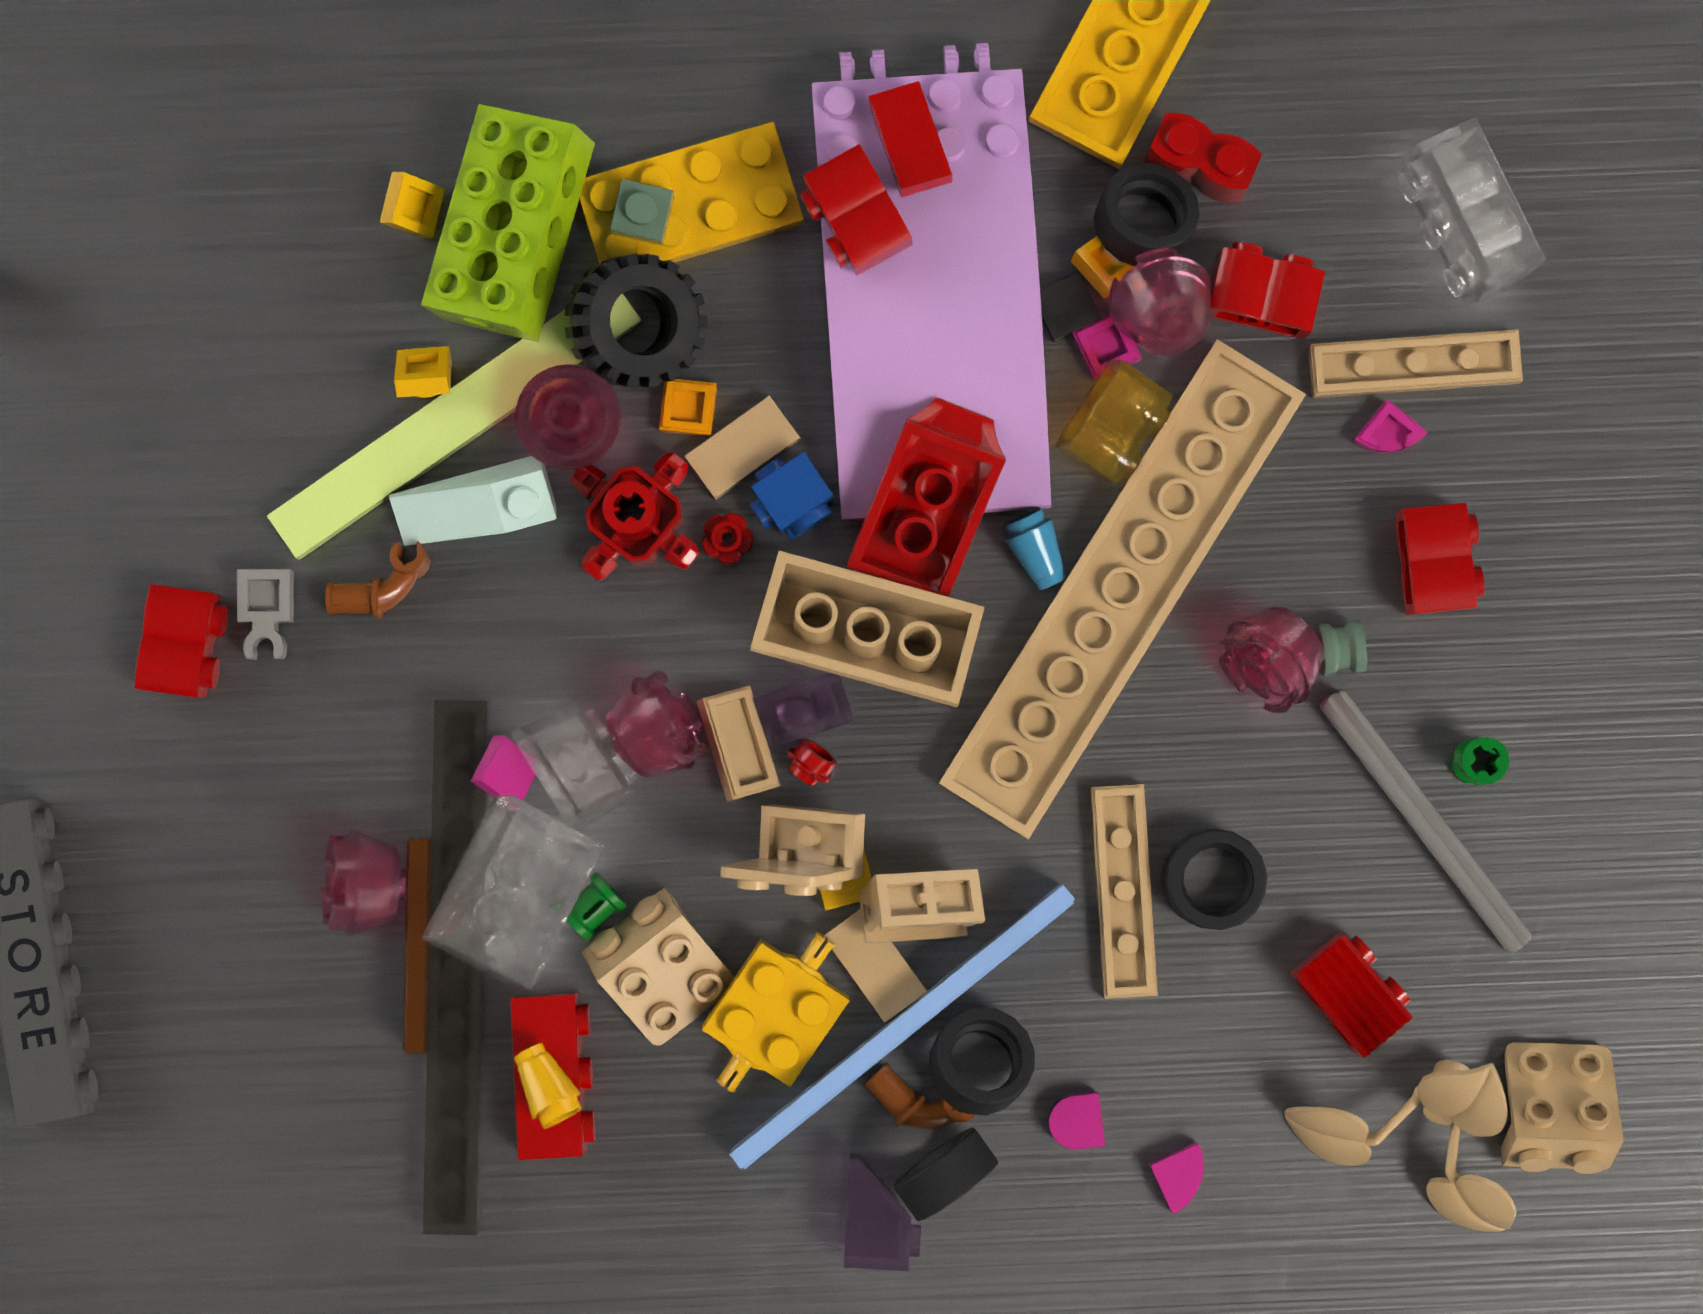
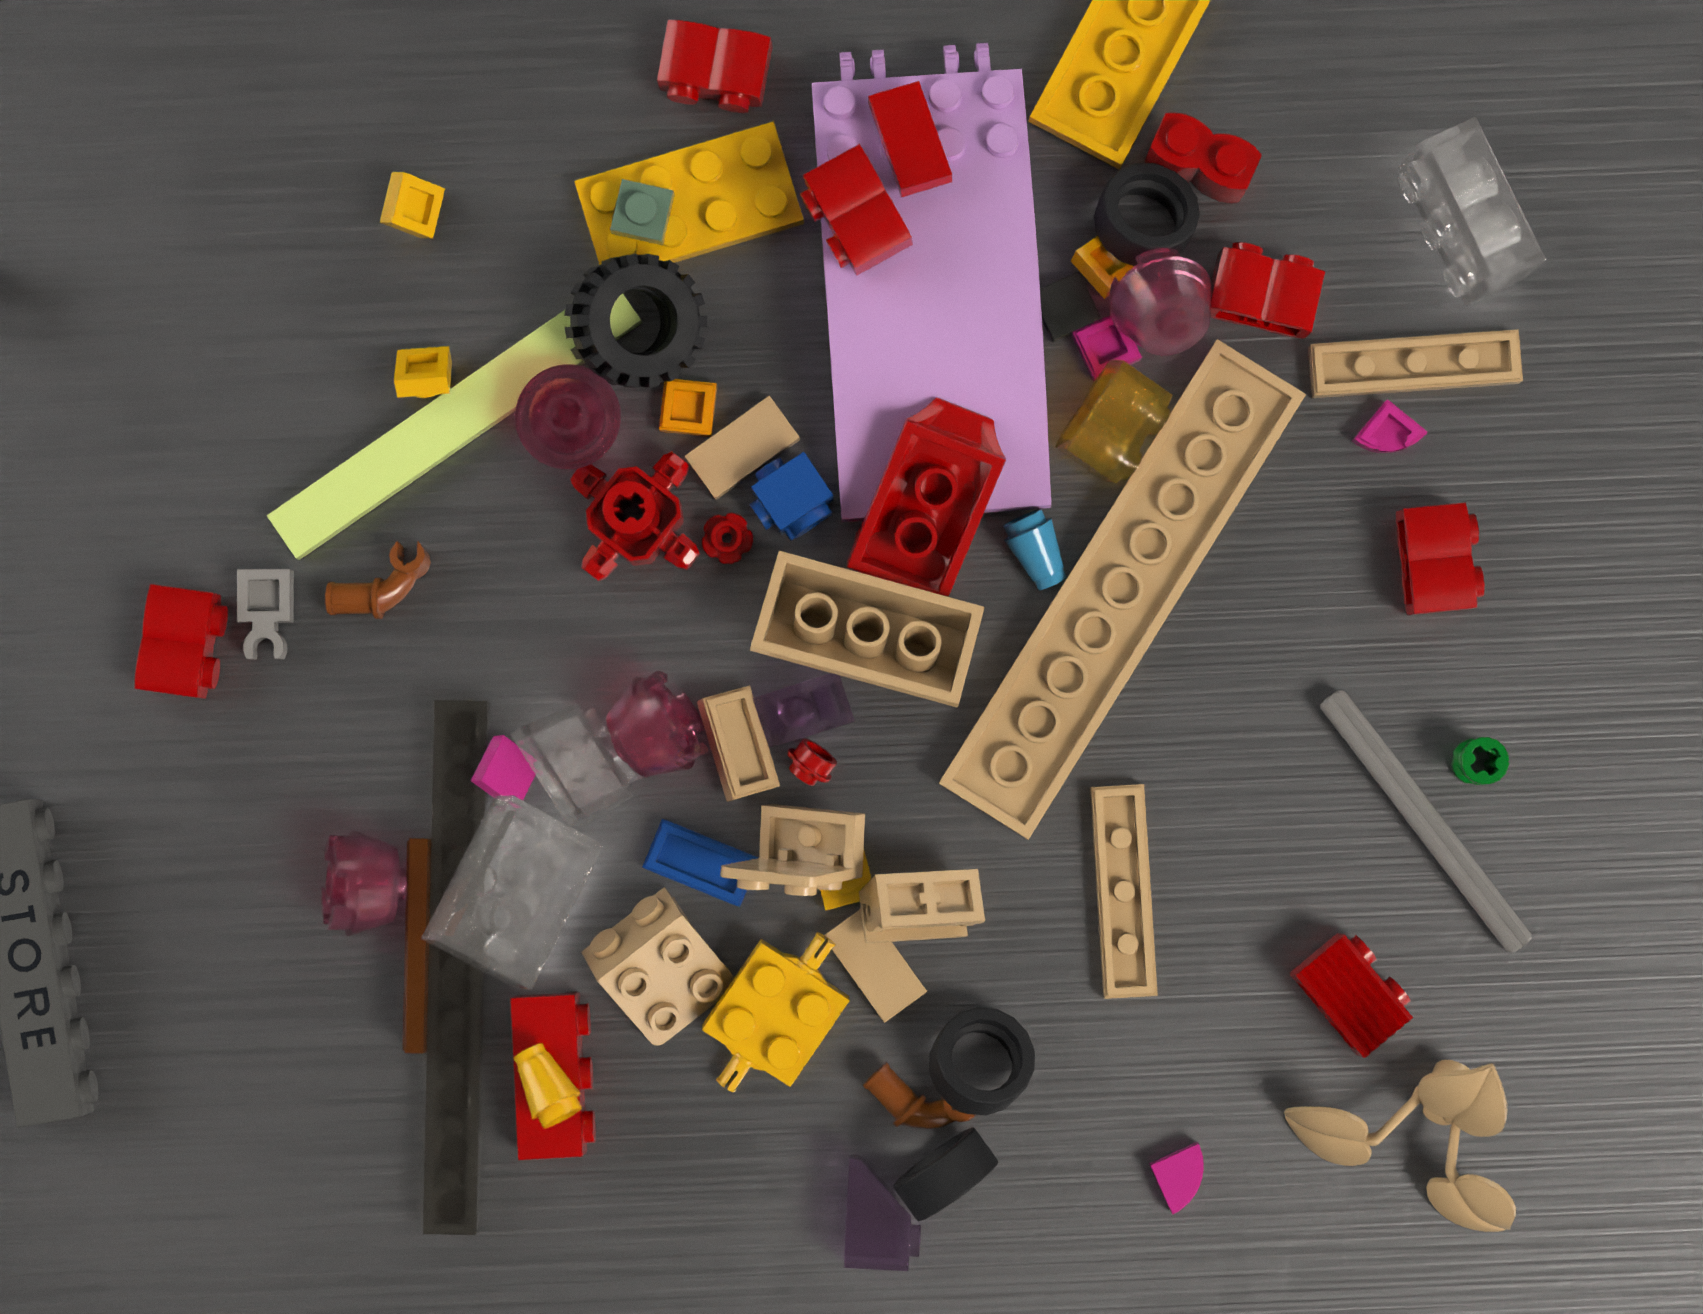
light aqua slope [389,453,557,546] -> none
lime brick [421,104,595,342] -> none
green bush [557,872,628,942] -> none
light blue tile [729,884,1075,1169] -> none
dark pink tile [1048,1092,1105,1150] -> none
black tyre [1163,829,1267,930] -> none
clear pink cone [1219,606,1325,713] -> none
sand green wheel [1315,620,1367,676] -> none
tan bracket [1501,1042,1624,1174] -> none
none -> blue tile [642,819,759,907]
none -> red brick [657,20,773,113]

